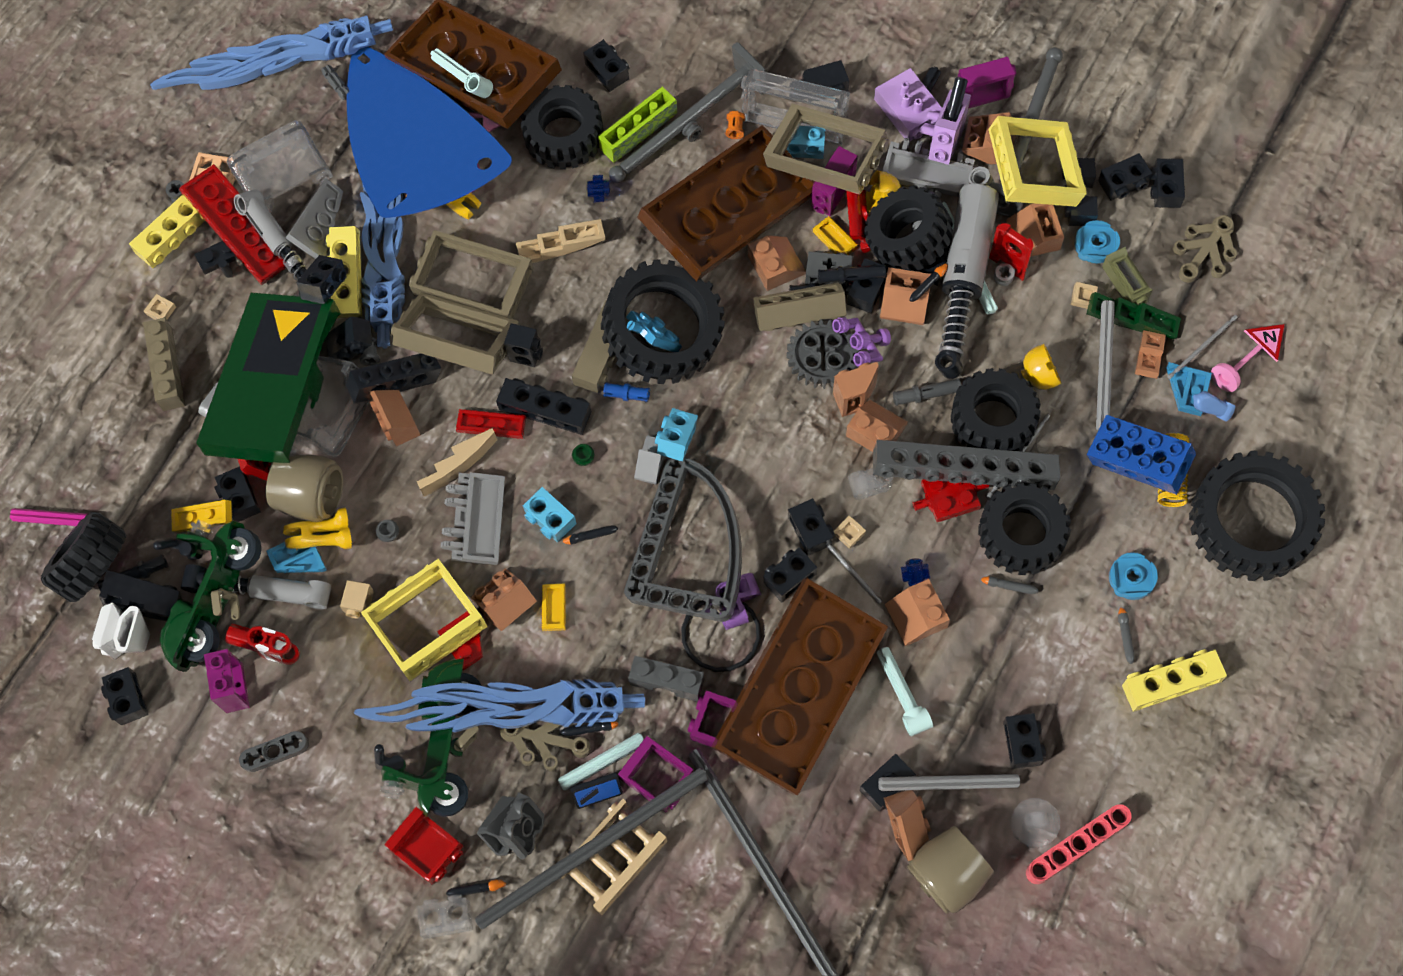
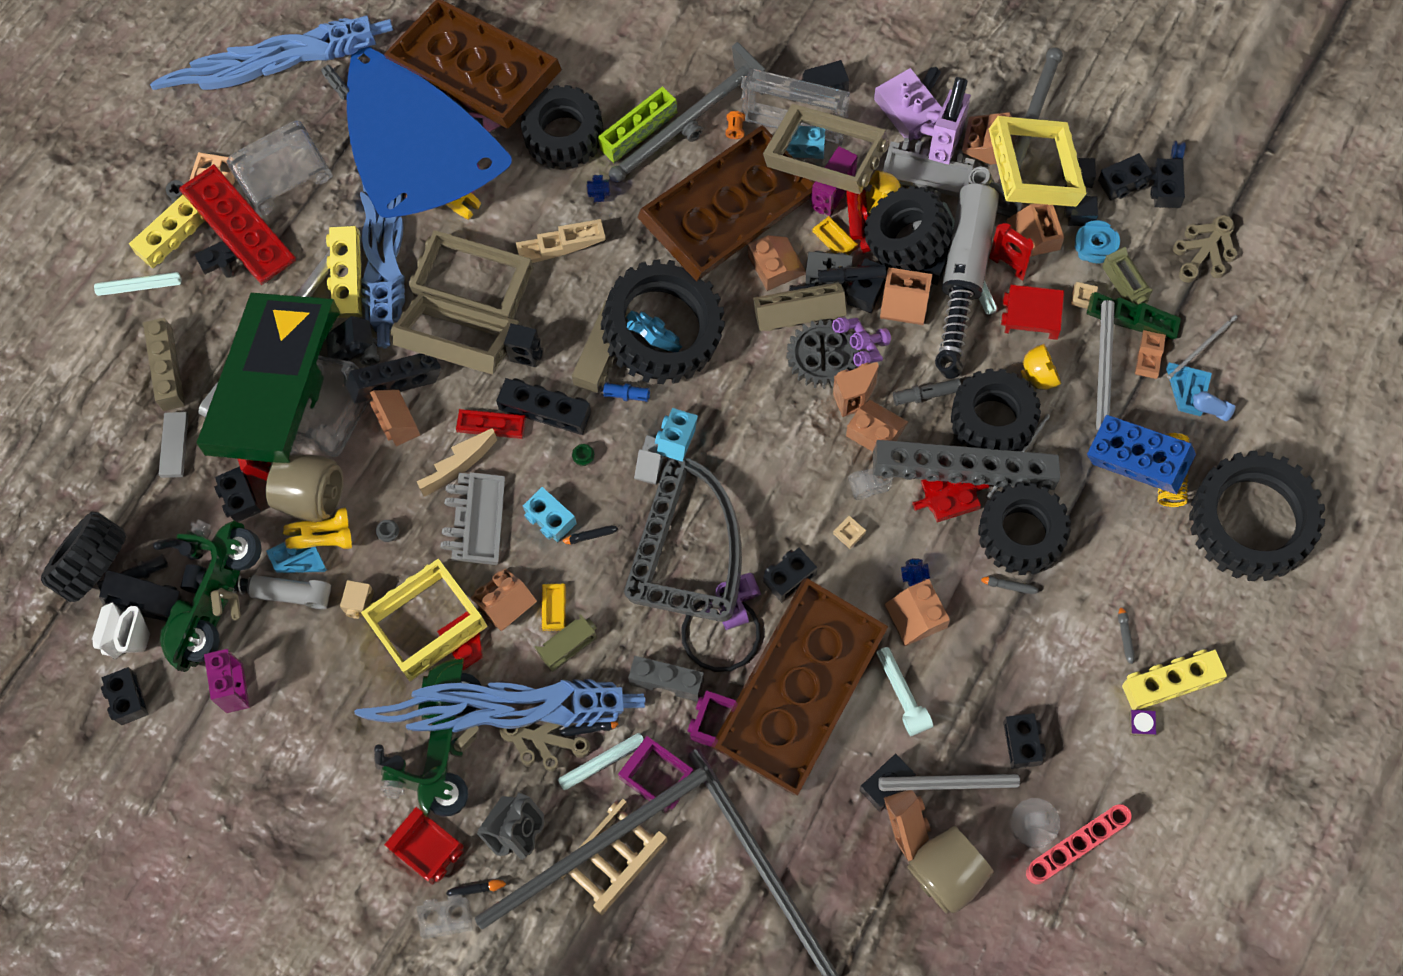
dark pink axle [10,508,87,526] -> none
tan plate [144,294,176,320] -> none
yellow plate [171,500,232,532] -> none
red connector [225,623,300,665] -> none
light grey piece [234,189,306,295] -> none
dark grey beam [239,731,309,772] -> none
light grey wing [286,178,343,259] -> none
black brick [296,255,347,304] -> none
light aqua axle [430,48,493,98] -> none
slope [570,773,623,809] -> none
black brick [583,39,630,92] -> none
black brick [788,498,835,556] -> none
light grey piece [807,523,882,604] -> none
black piece [909,263,948,302] -> none
magenta window [958,57,1017,109] -> none
light grey bush [994,263,1015,286] -> none
dark azure plate [1109,553,1158,600] -> none
bright pink piece [1211,324,1285,392] -> none
none -> light aqua axle [94,272,181,296]
none -> light grey tile [159,412,189,478]
none -> olive window [534,614,597,672]
none -> red panel [1001,284,1064,340]
none -> tile [1130,710,1156,736]
none -> dark blue bush [1171,141,1186,159]

